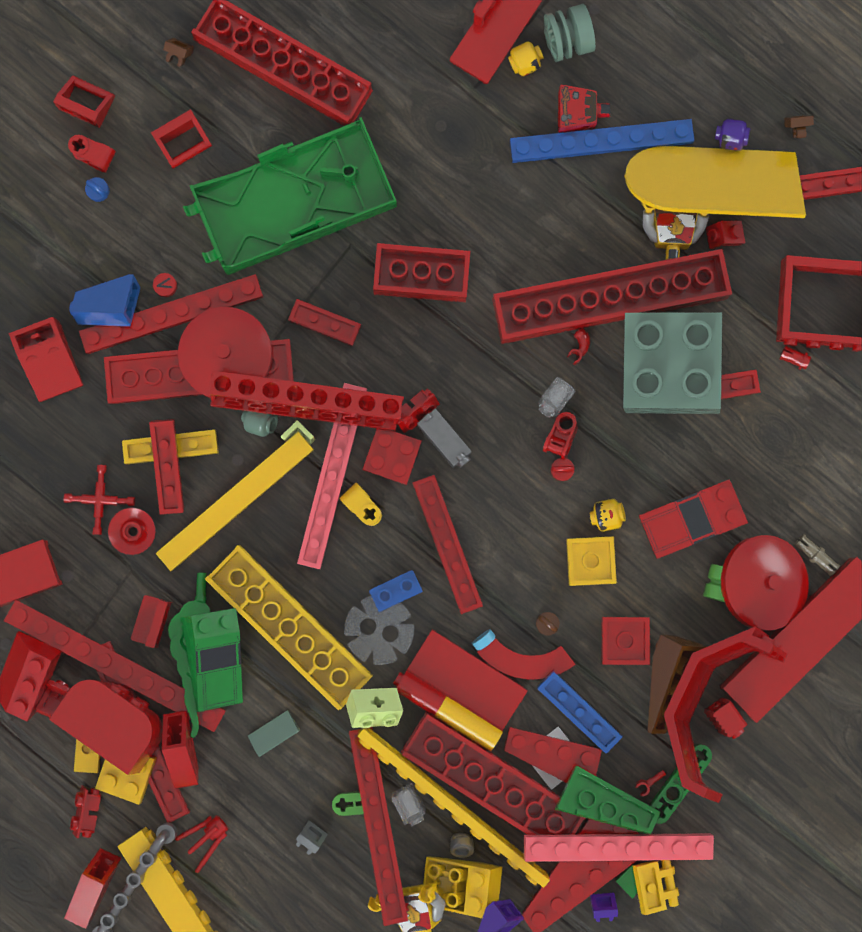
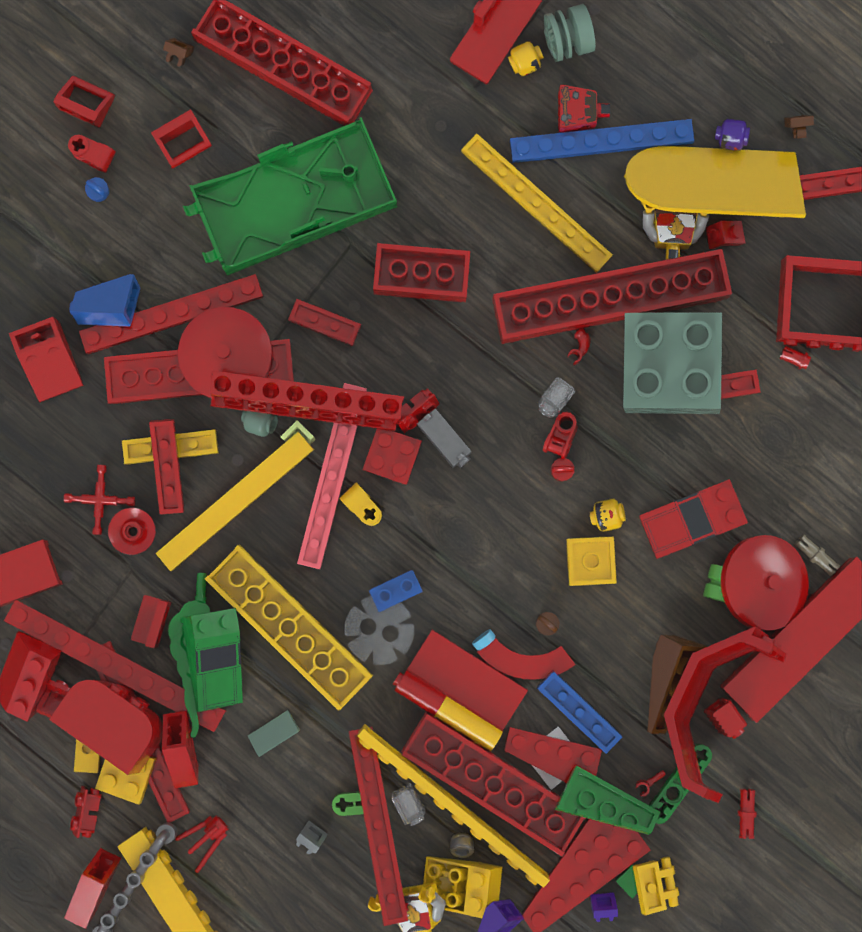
red tile [153,273,177,297] -> none
yellowish green brick [346,688,403,728] -> none
red tile [412,475,483,614] -> none
coral plate [524,833,714,862] -> none
red plate [601,617,650,665] -> none
none -> yellow tile [461,133,613,273]
none -> red pin [738,789,757,839]

